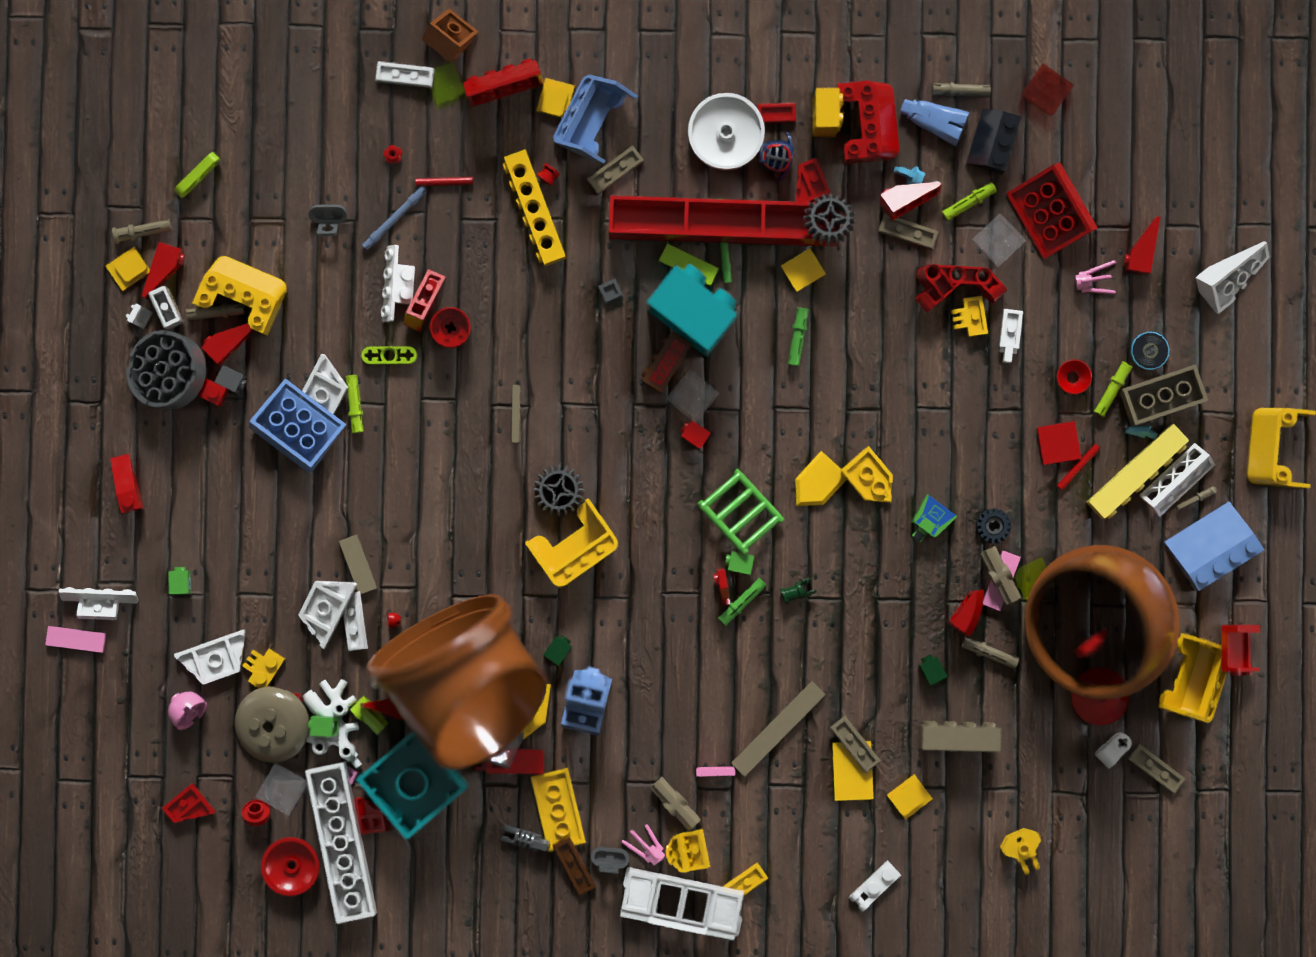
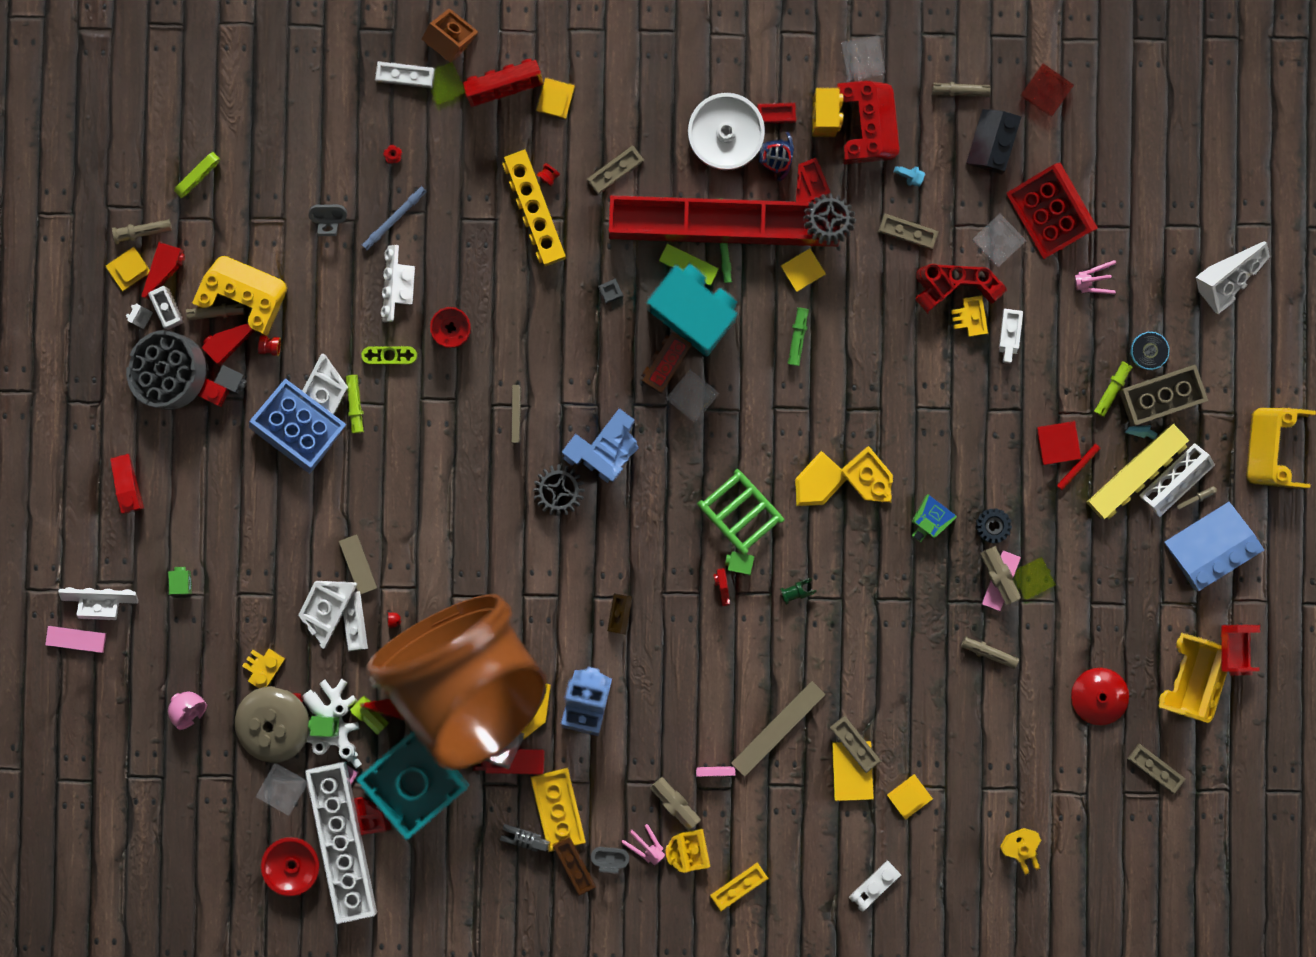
red wing [162,783,216,823] -> none
white wing [174,629,246,685] -> none
red plate [242,800,271,826] -> none
red slope [403,269,446,332] -> none
red bar [415,177,473,186] -> none
yellow windscreen [525,498,618,586] -> none
dark green brick [543,635,572,666] -> none
medium blue windscreen [553,75,638,164] -> none
white piece [620,867,744,940] -> none
red brick [680,421,711,450] -> none
bright green pin [718,578,767,626] -> none
slope [880,182,941,221] -> none
medium blue piece [900,99,970,147] -> none
dark green brick [918,654,948,686] -> none
dark tan brick [919,721,1001,752] -> none
lime pin [942,182,997,222] -> none
red slope [948,590,984,637] -> none
dark orange piece [1024,545,1180,699] -> none
red piece [1056,359,1092,394] -> none
red wing [1074,629,1109,657] -> none
white piece [1095,732,1131,768] -> none
red slope [1123,216,1161,275] -> none
none -> red wheel [258,335,281,356]
none -> medium blue brick [562,409,638,483]
none -> dark brown plate [607,593,632,635]
none -> clear plate [841,35,886,81]

